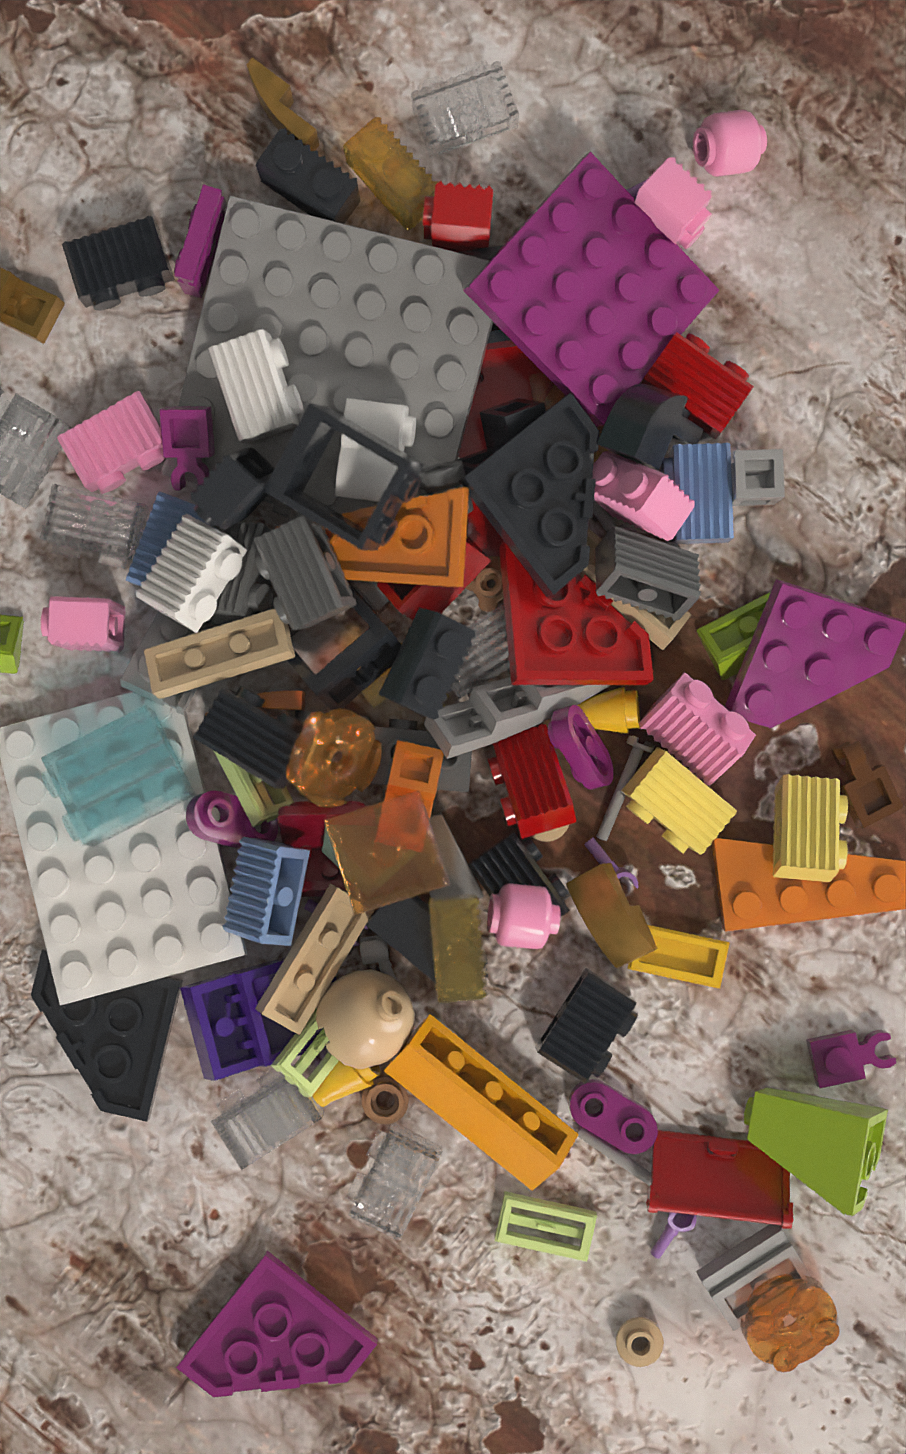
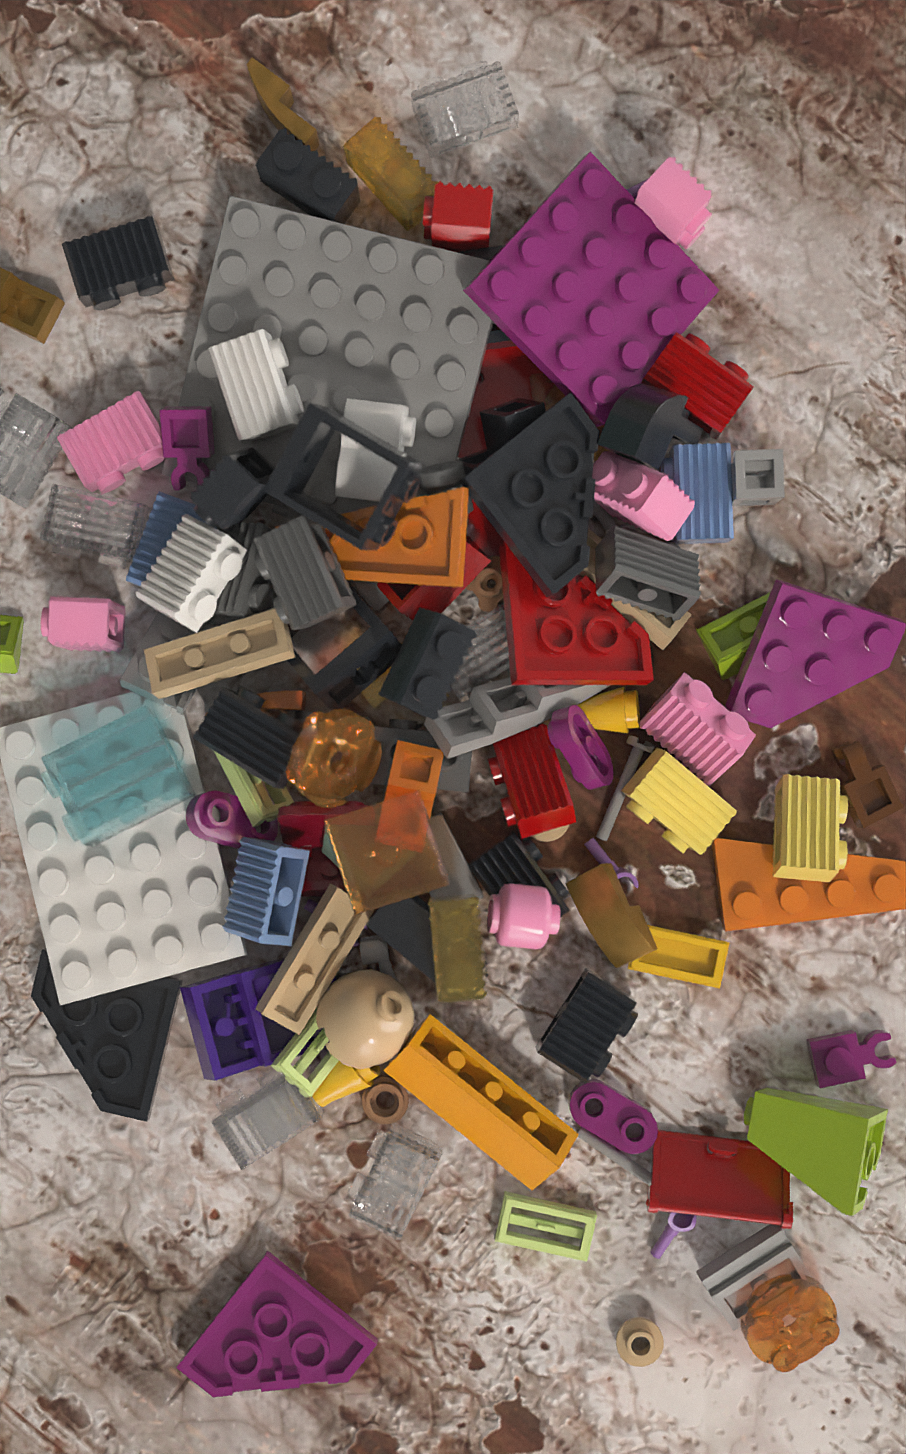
magenta plate [174,184,227,299] -> none
bright pink head [693,110,767,177] -> none

